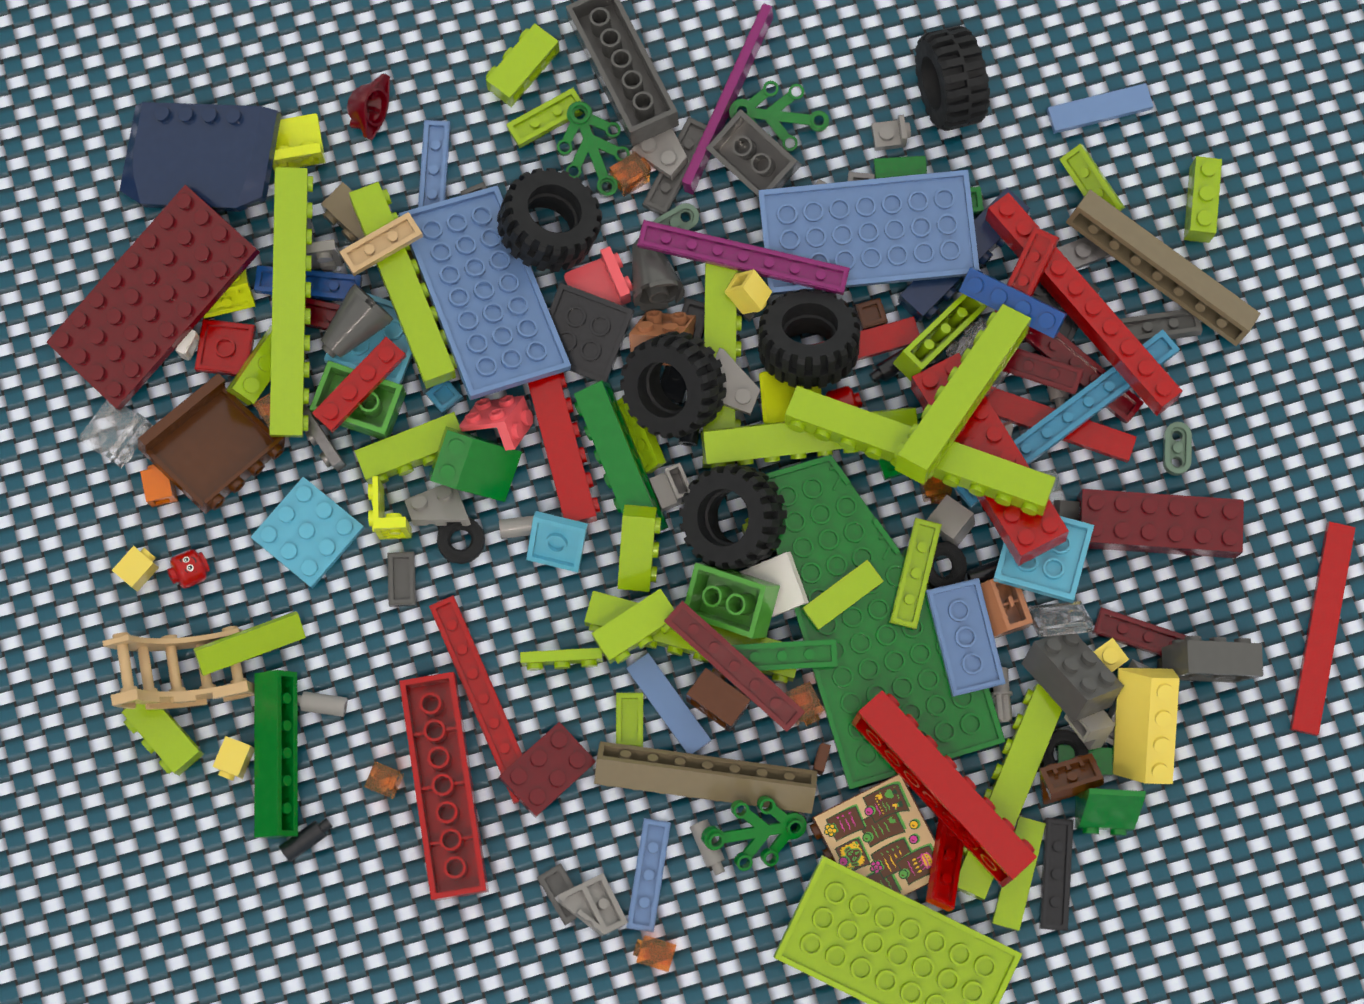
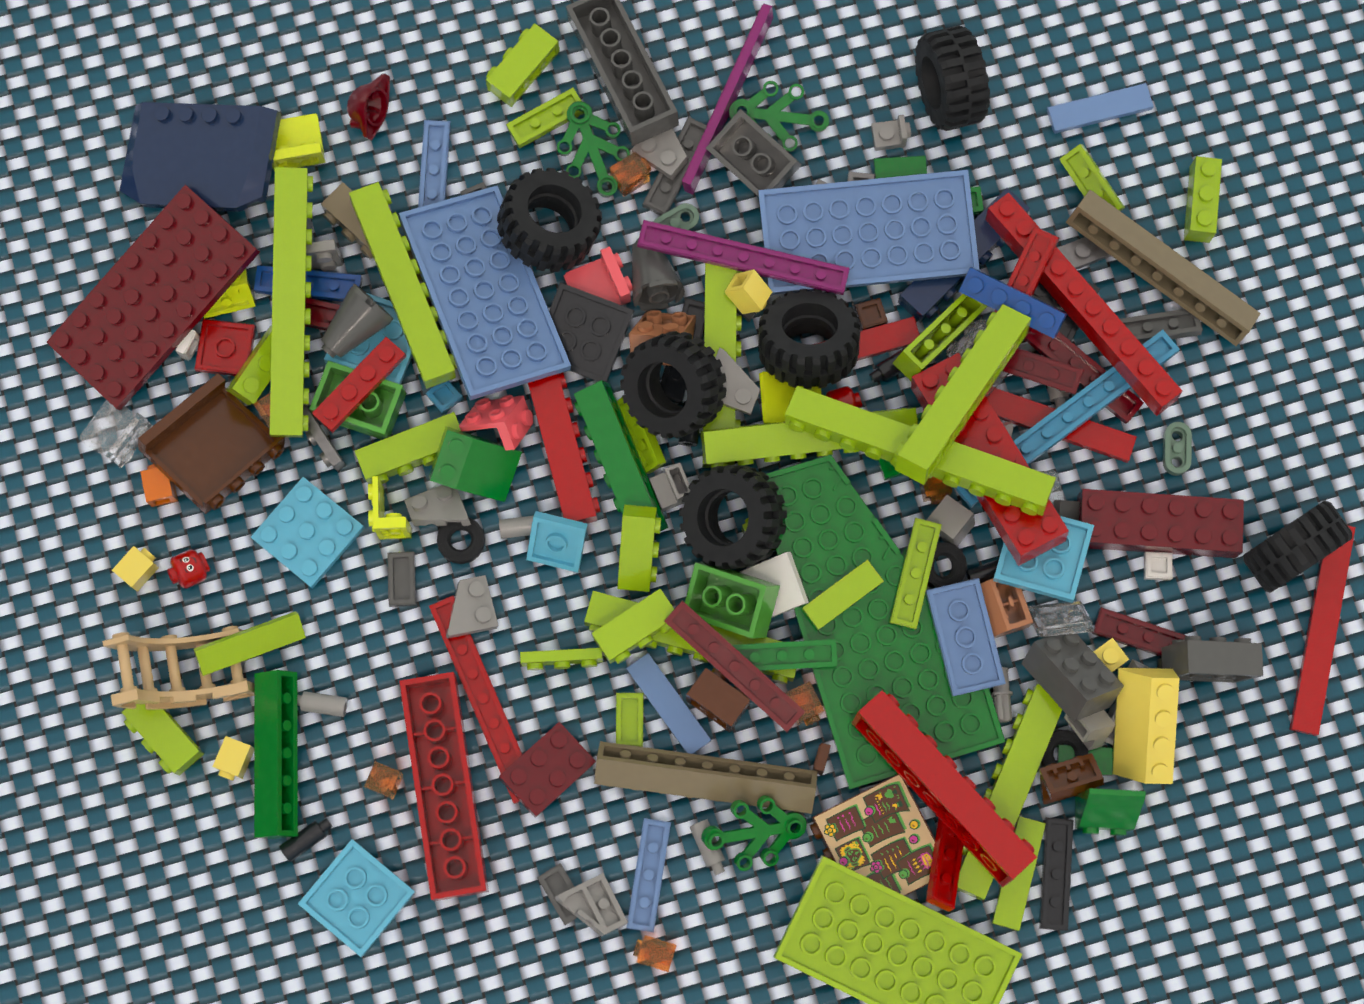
tan plate [339,212,423,276] -> none
none -> medium azure plate [298,839,416,957]
none -> light grey wing [446,575,499,639]
none -> white tile [1144,552,1173,581]
none -> black tyre [1243,500,1352,593]

